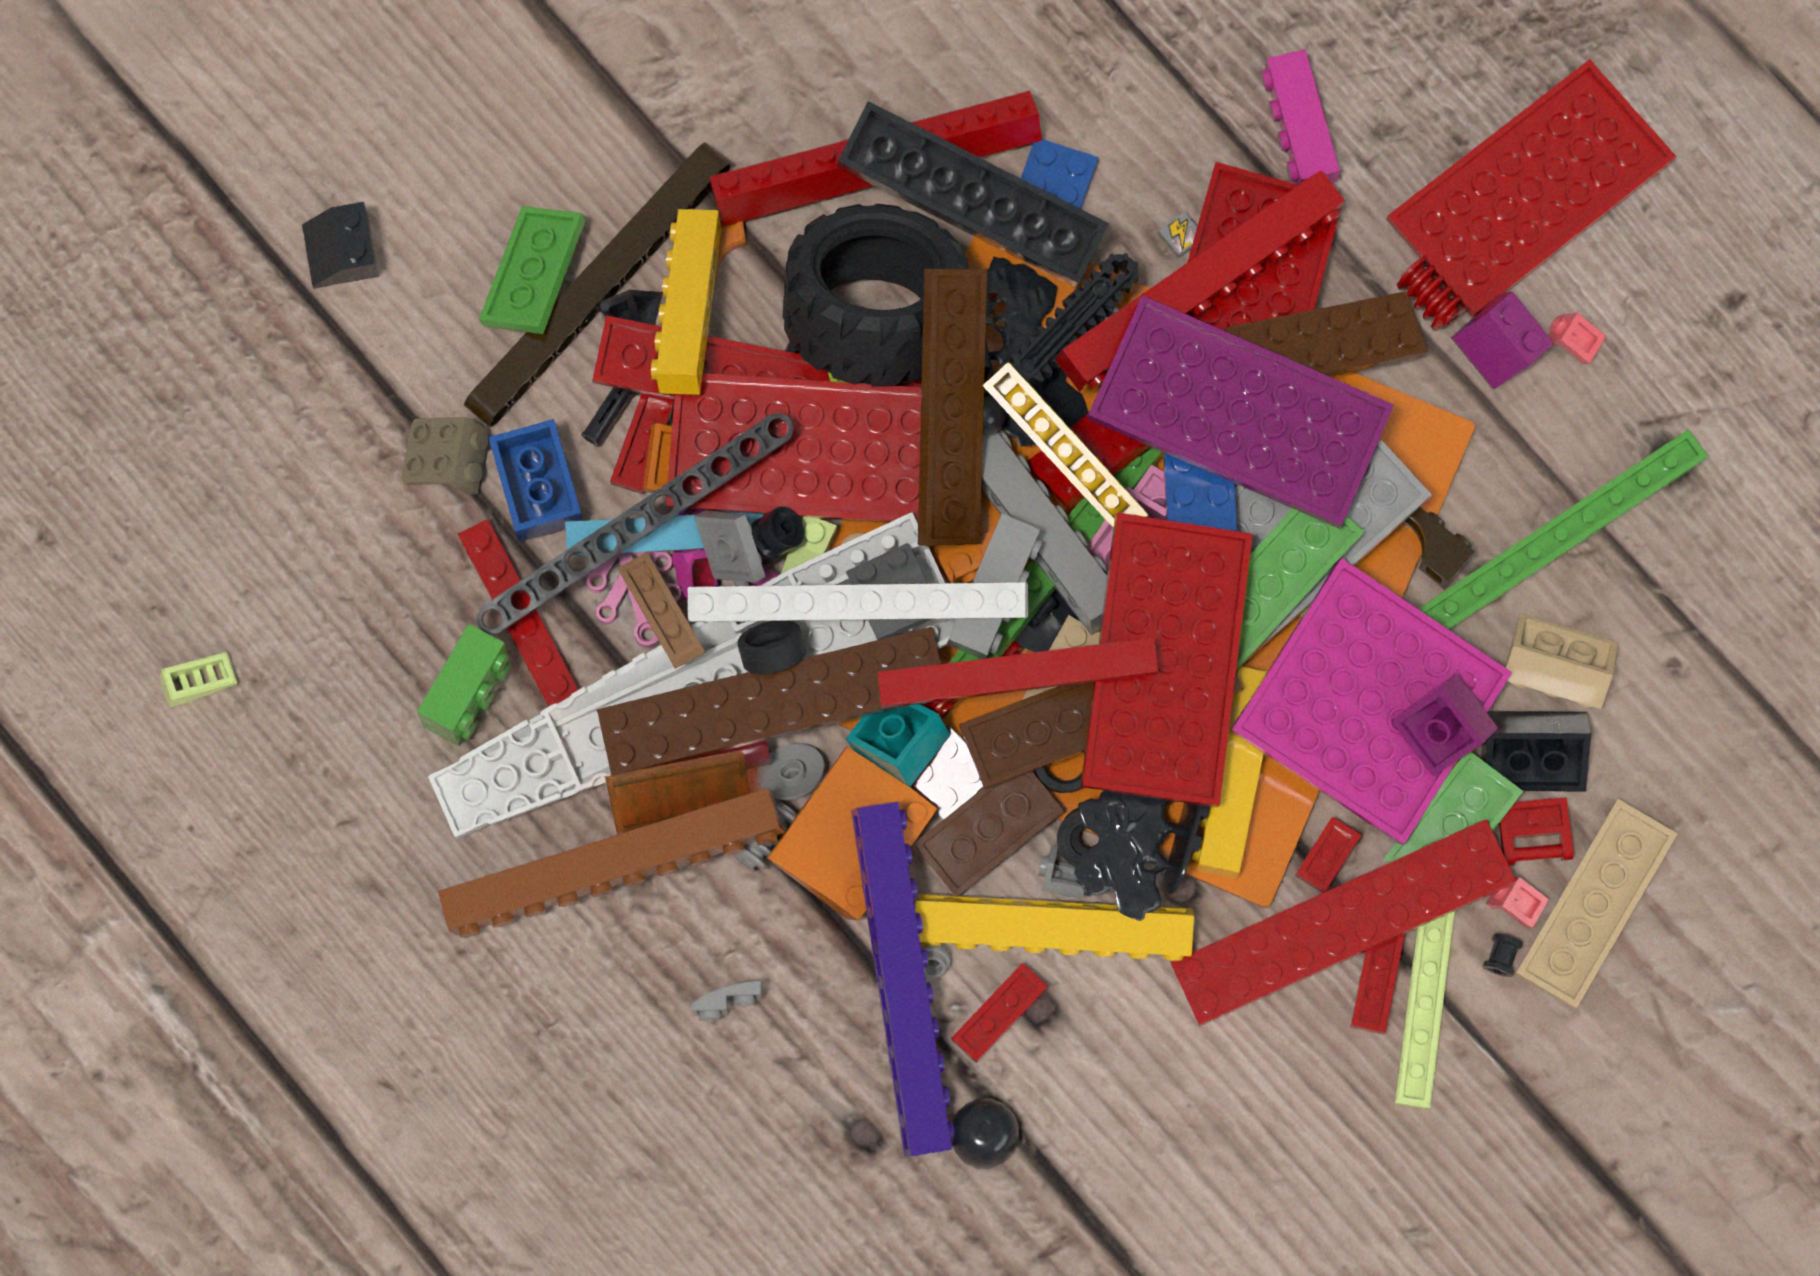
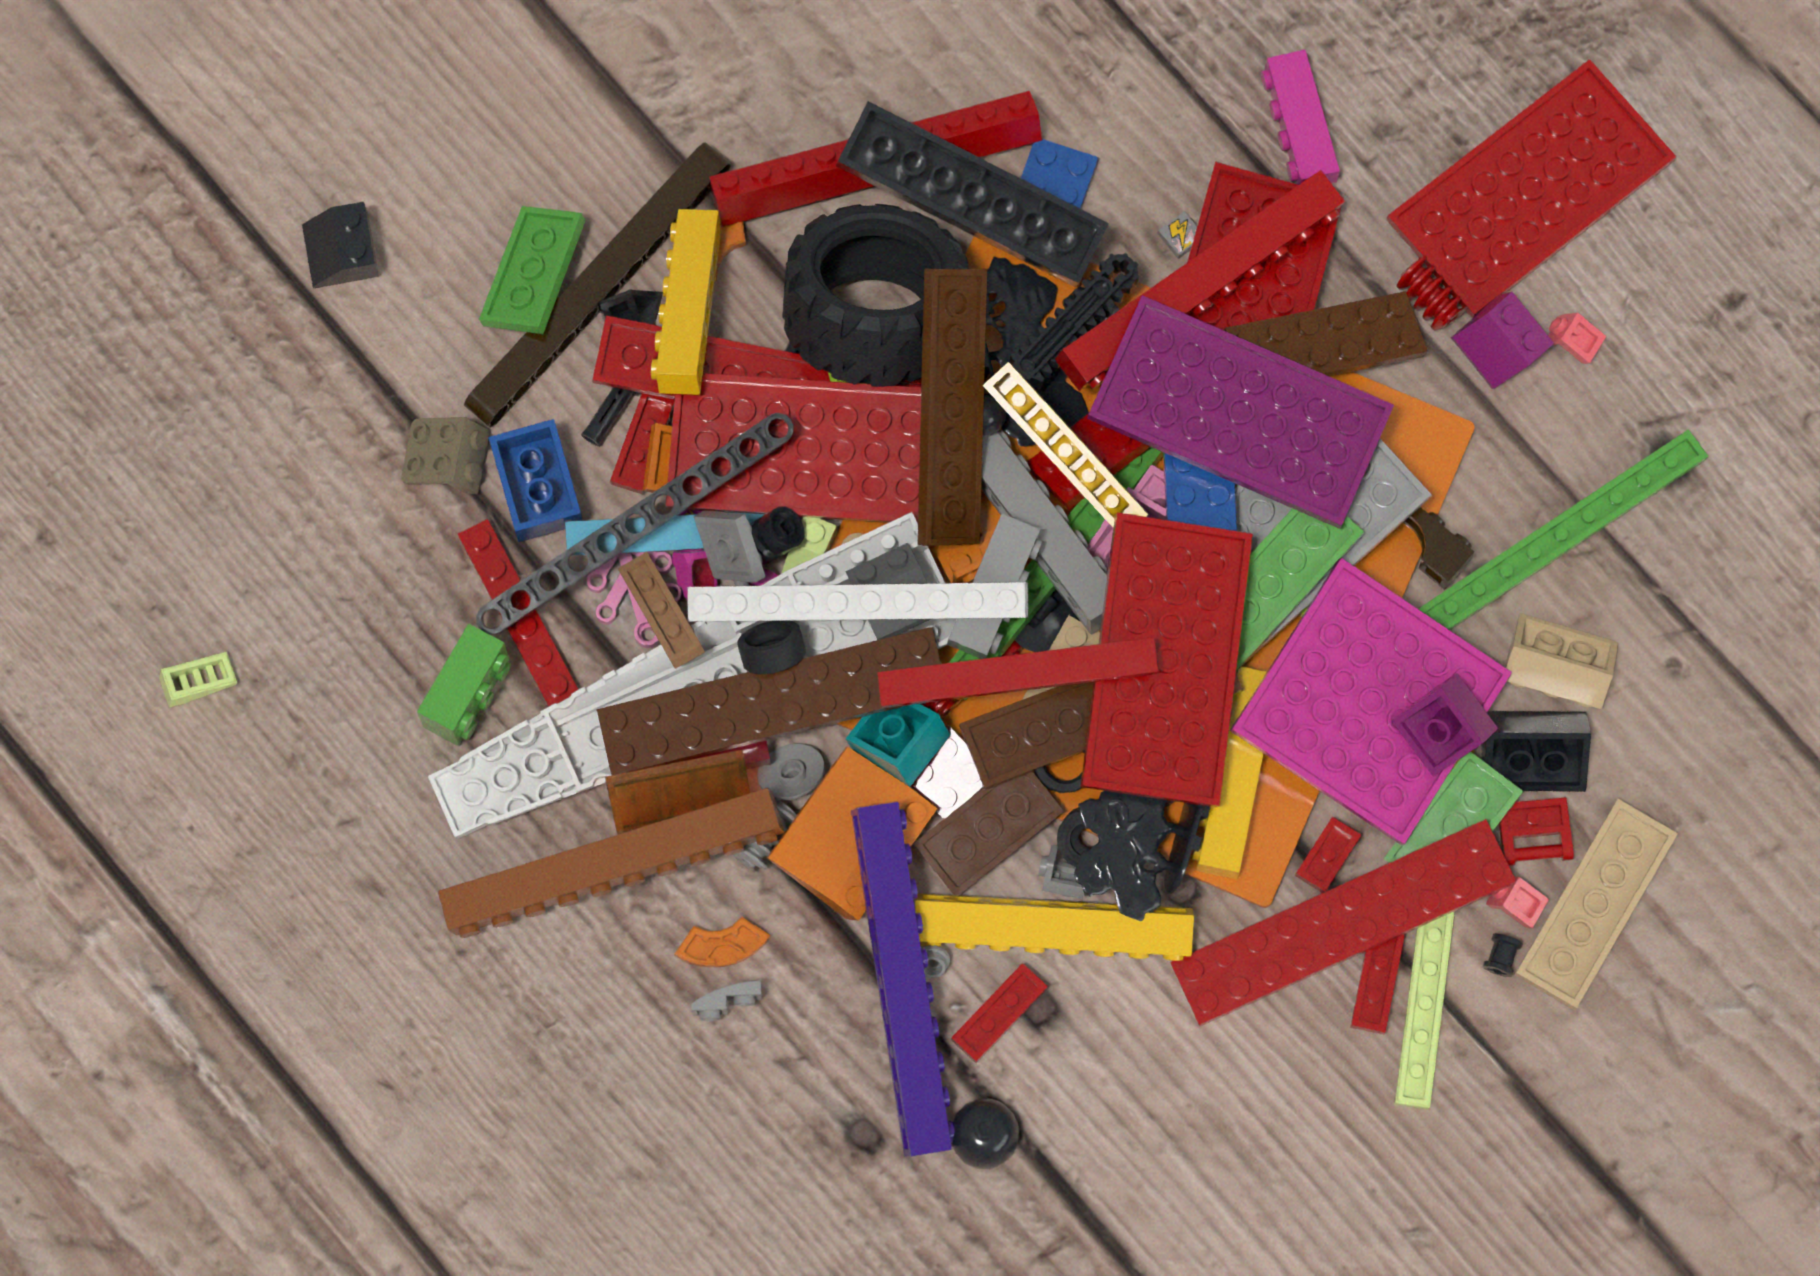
none -> orange tile [674,917,771,968]

